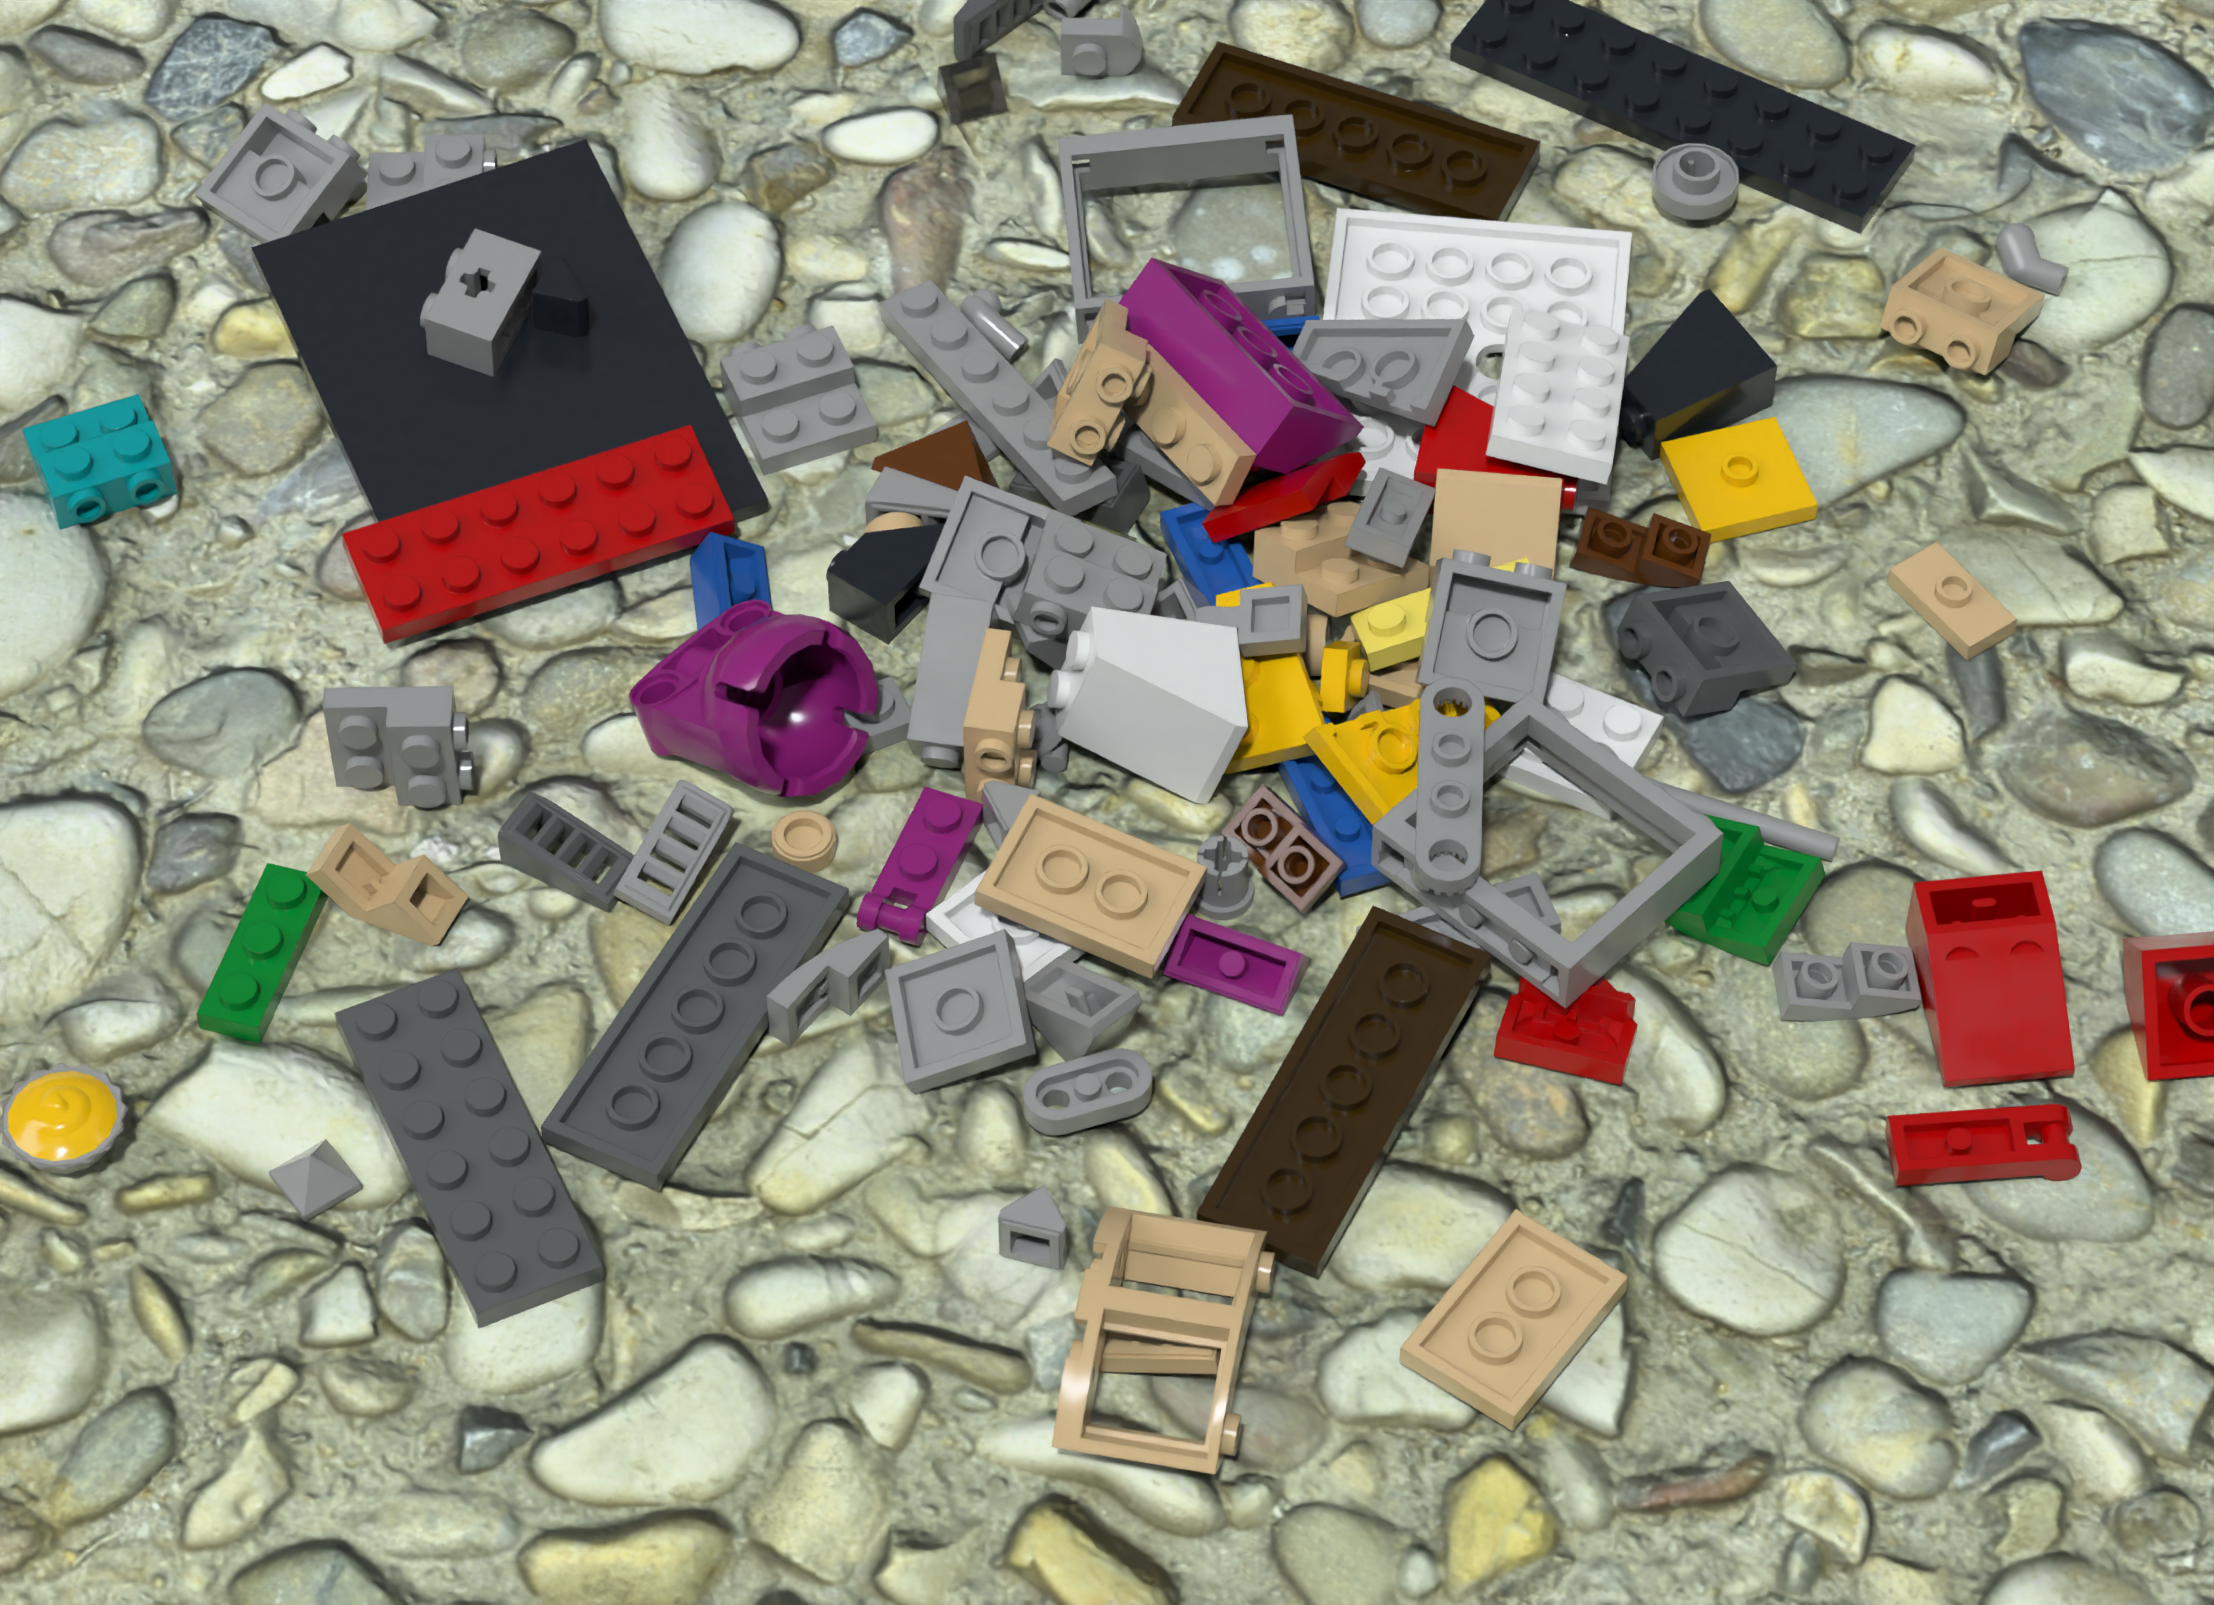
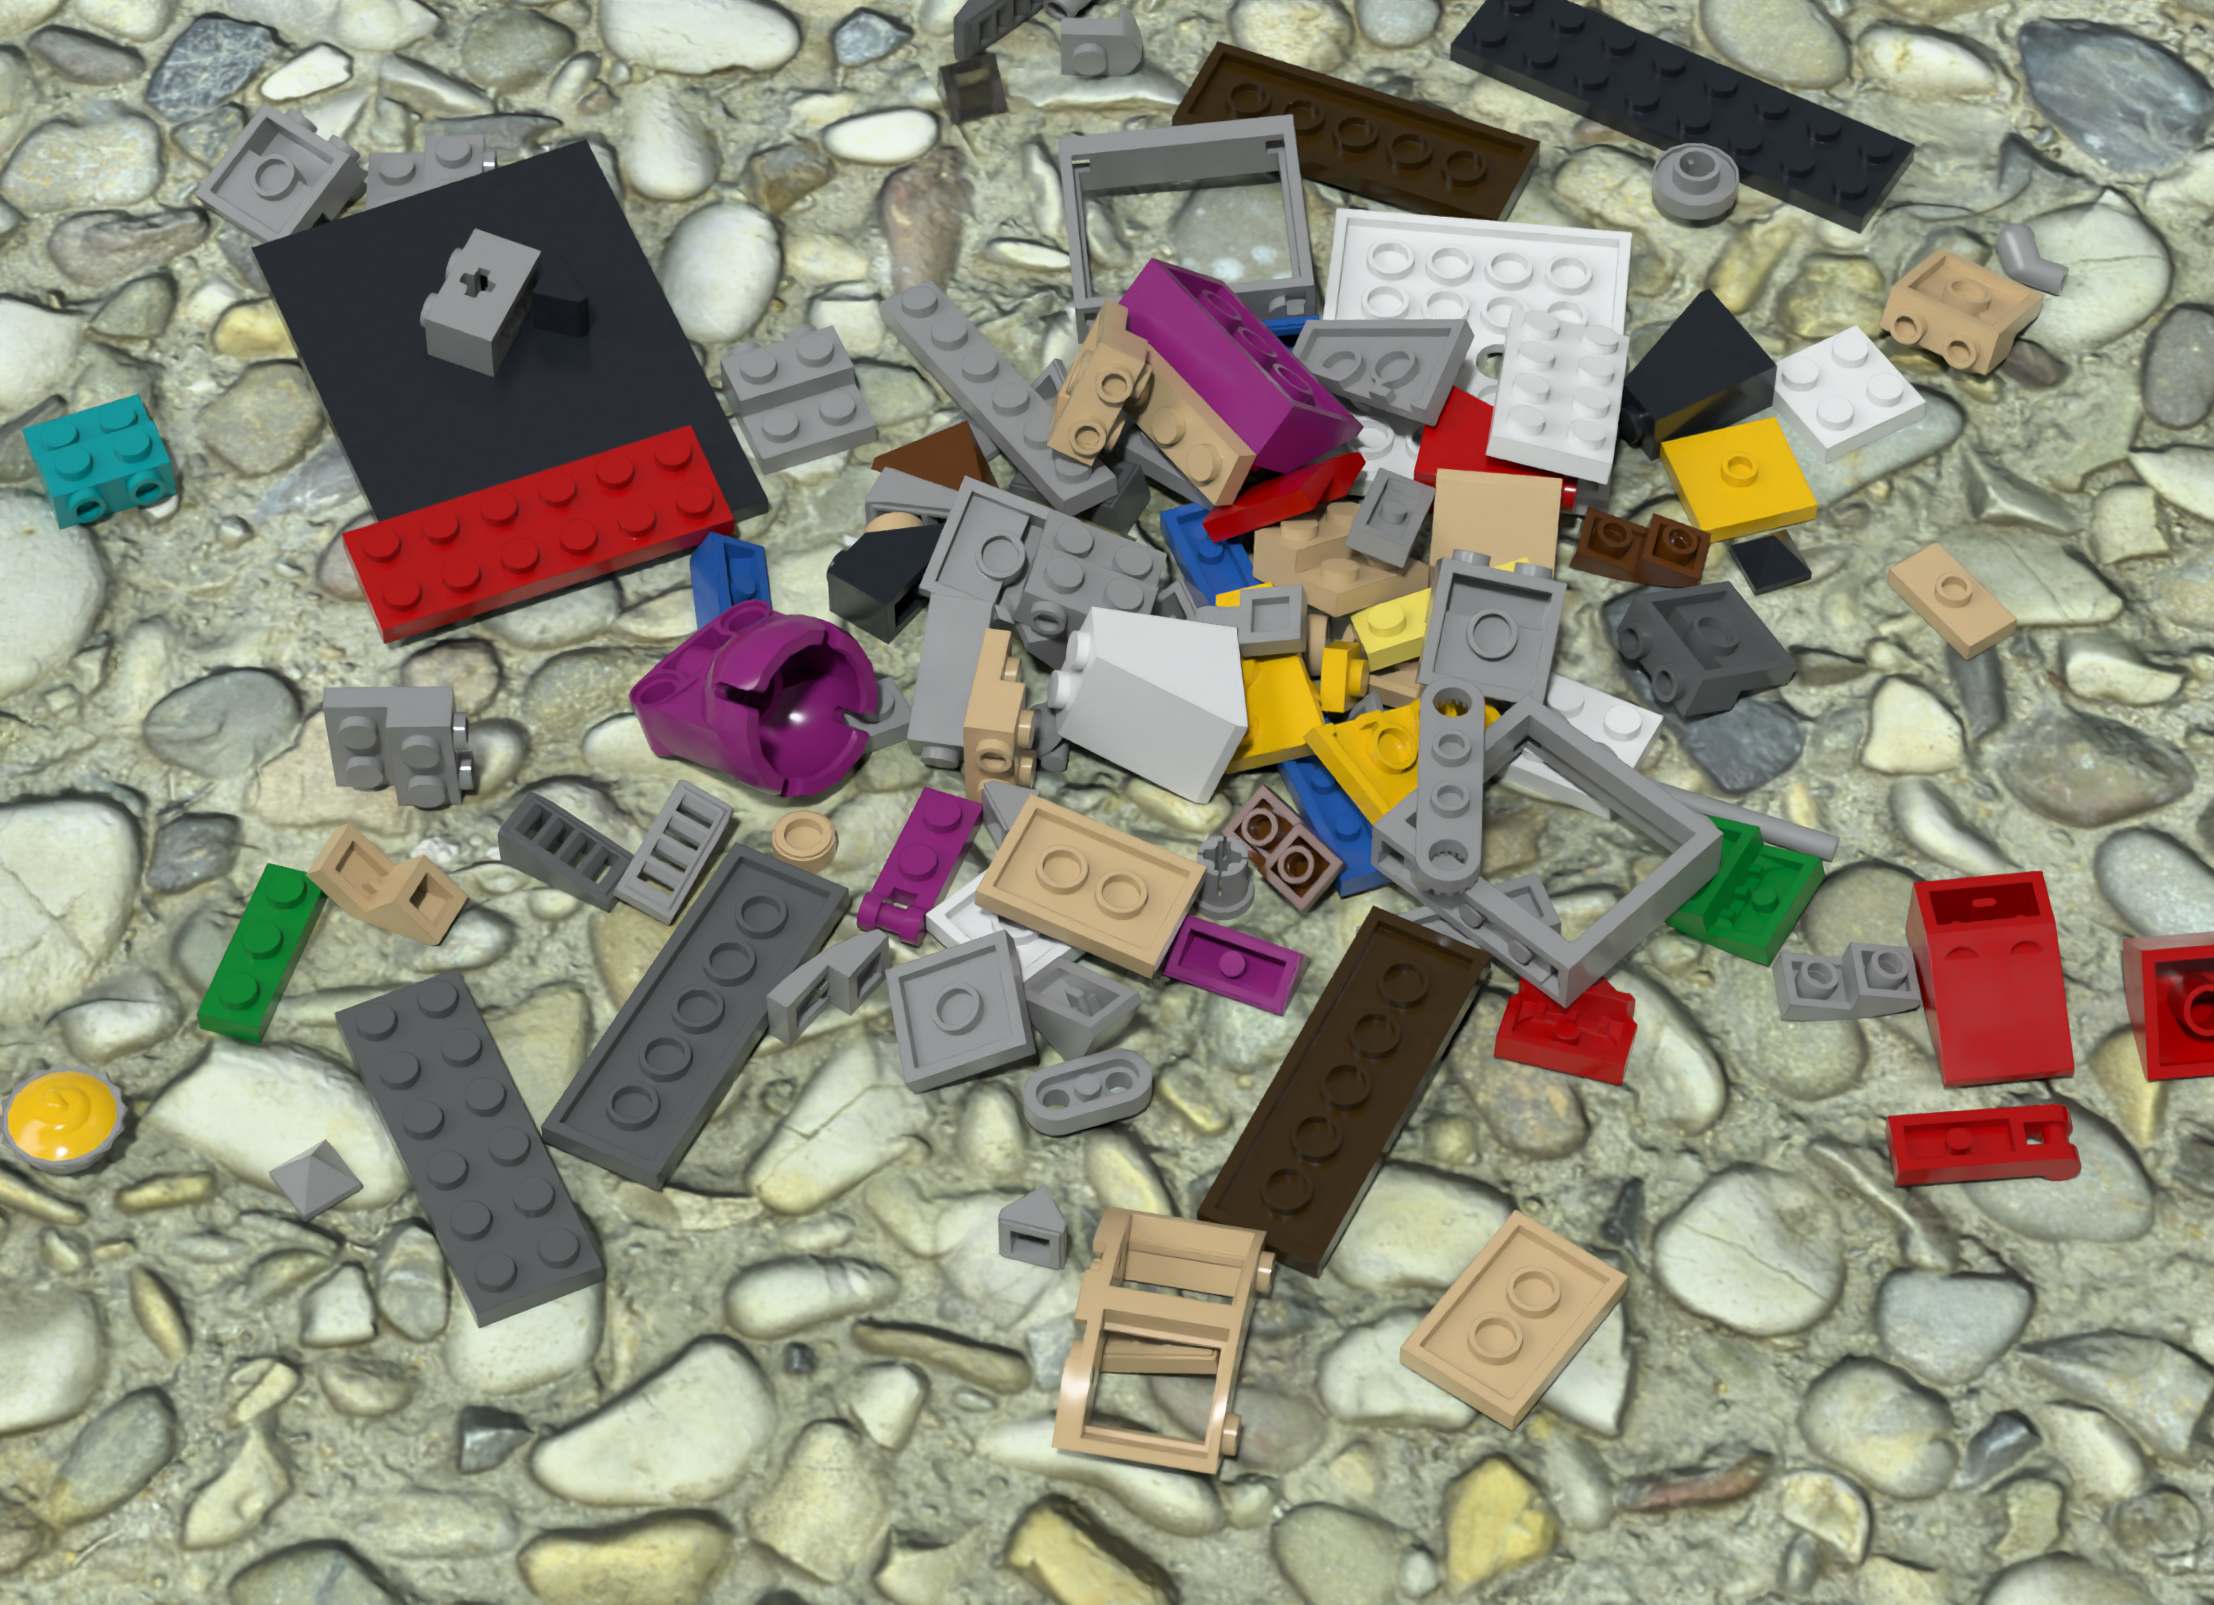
light grey arm [960,289,1029,362] -> none
none -> black slope [1729,529,1812,596]
none -> white plate [1772,325,1926,465]

